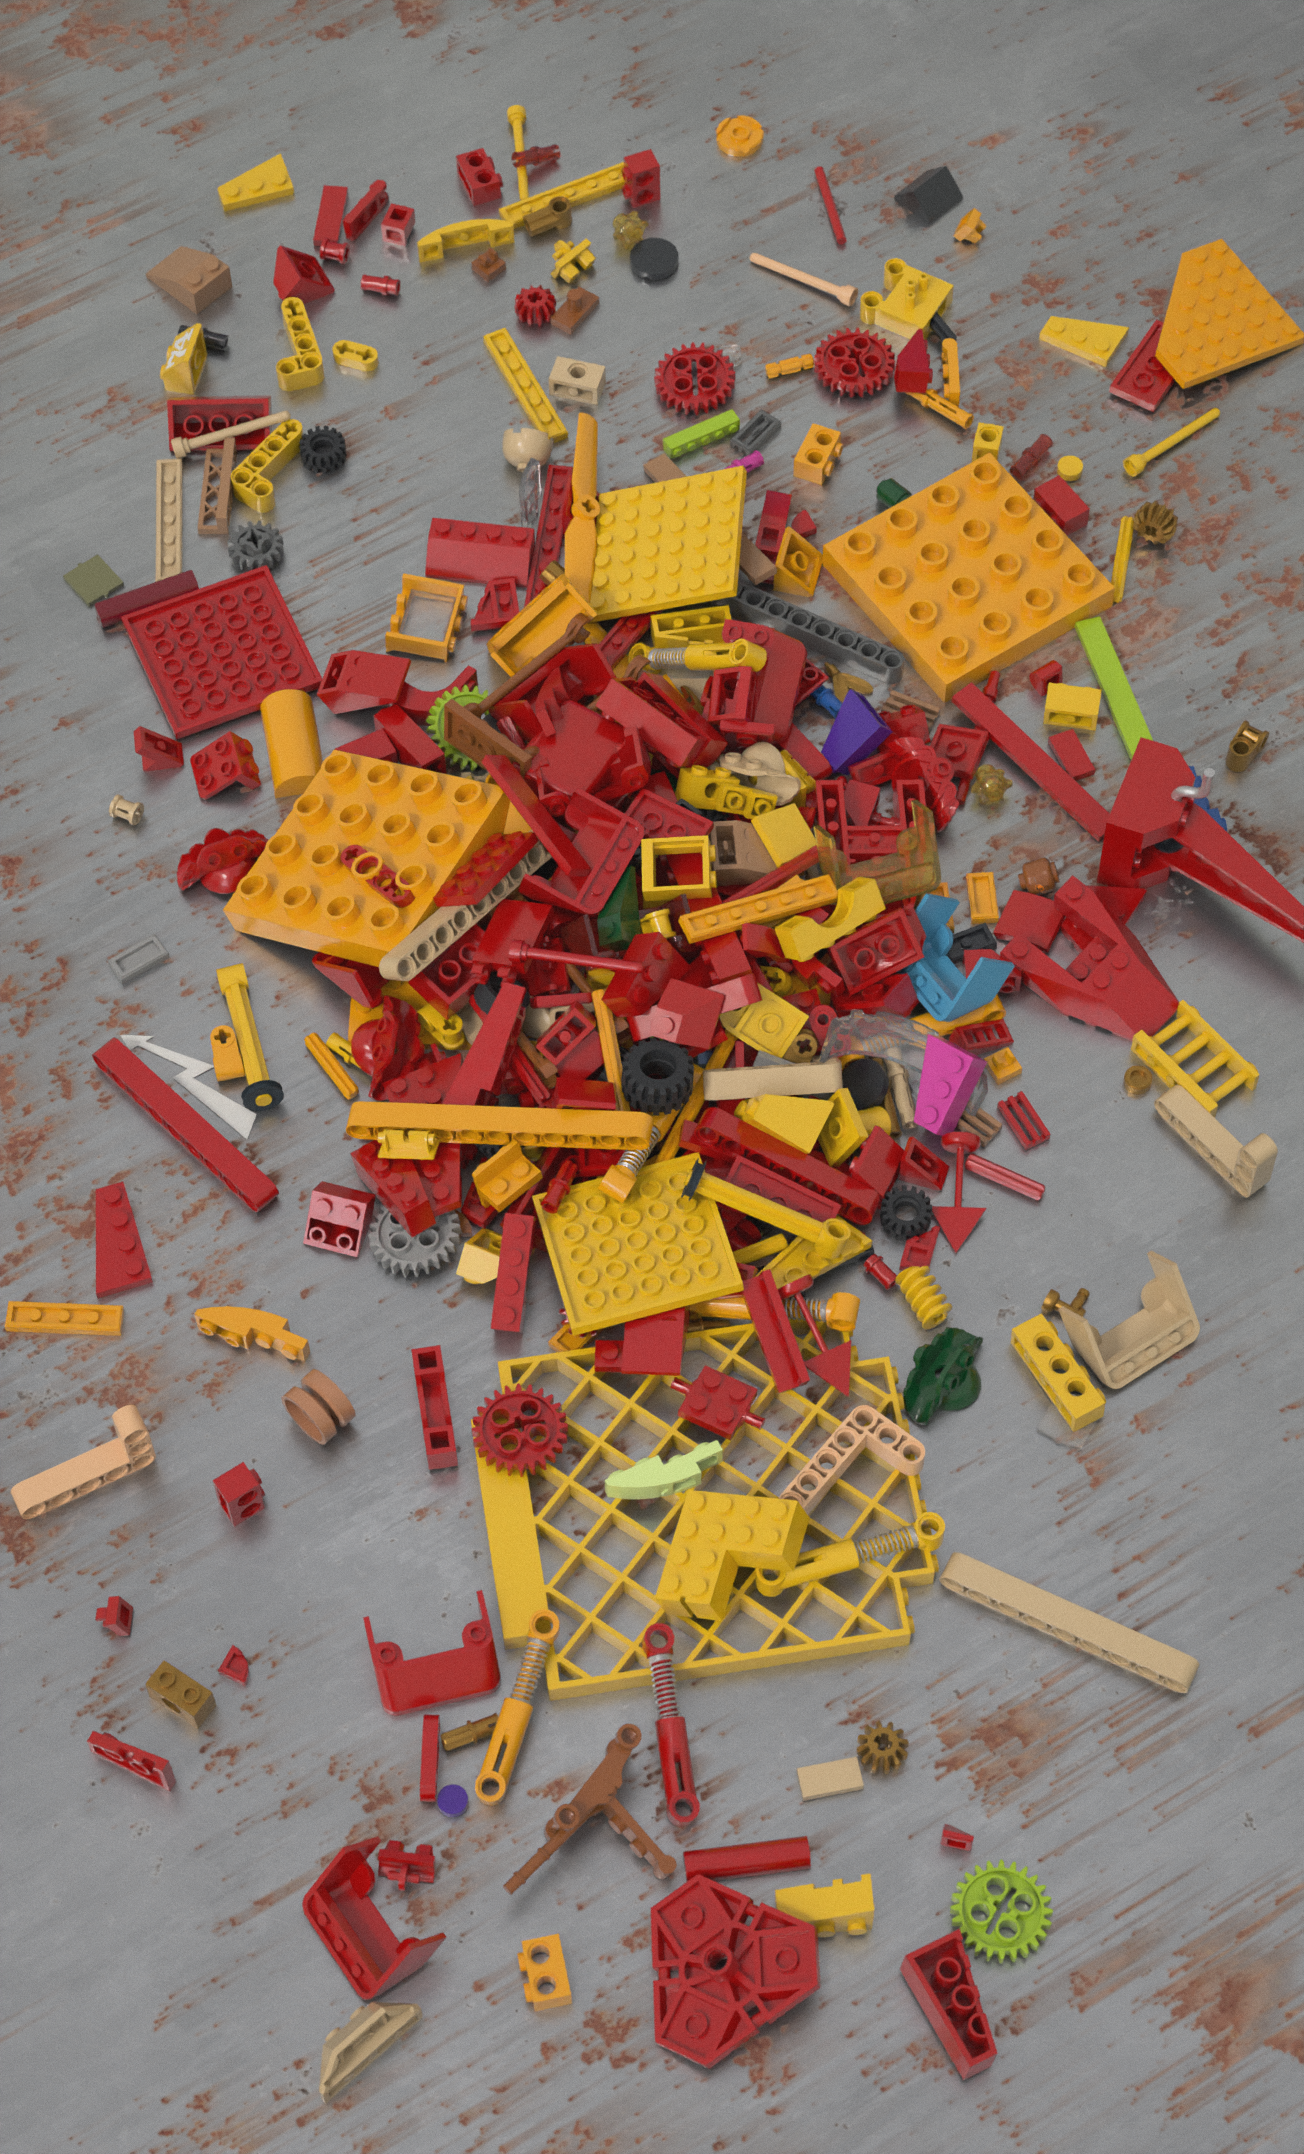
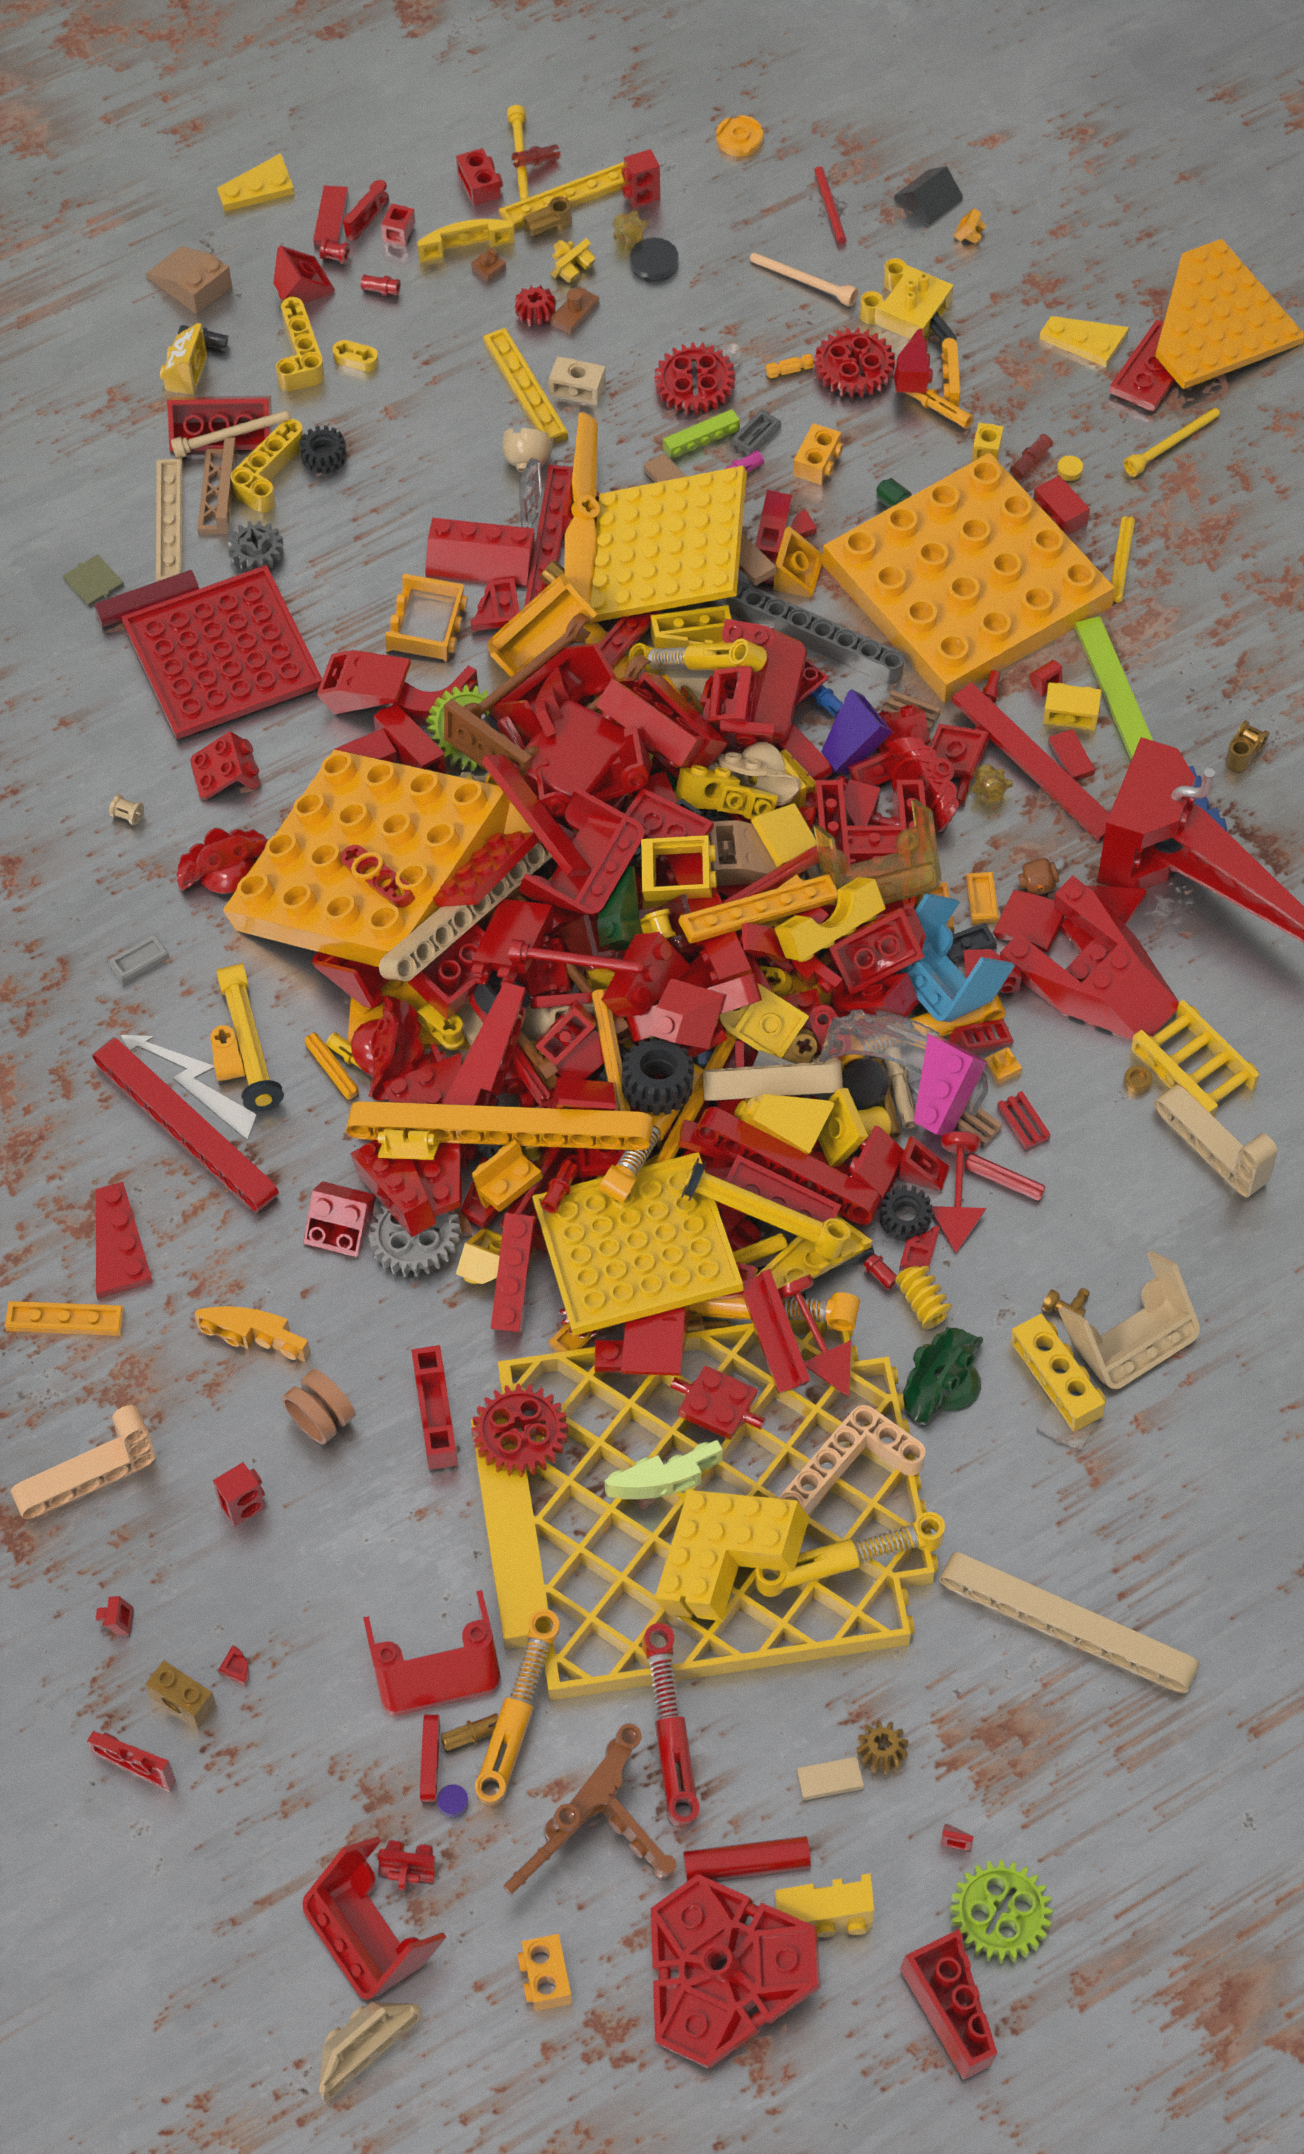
red slope [133,726,184,772] -> none
light orange brick [260,689,323,798] -> none
pearl gold piece [824,662,873,703] -> none
pearl gold gear [1133,500,1178,545] -> none

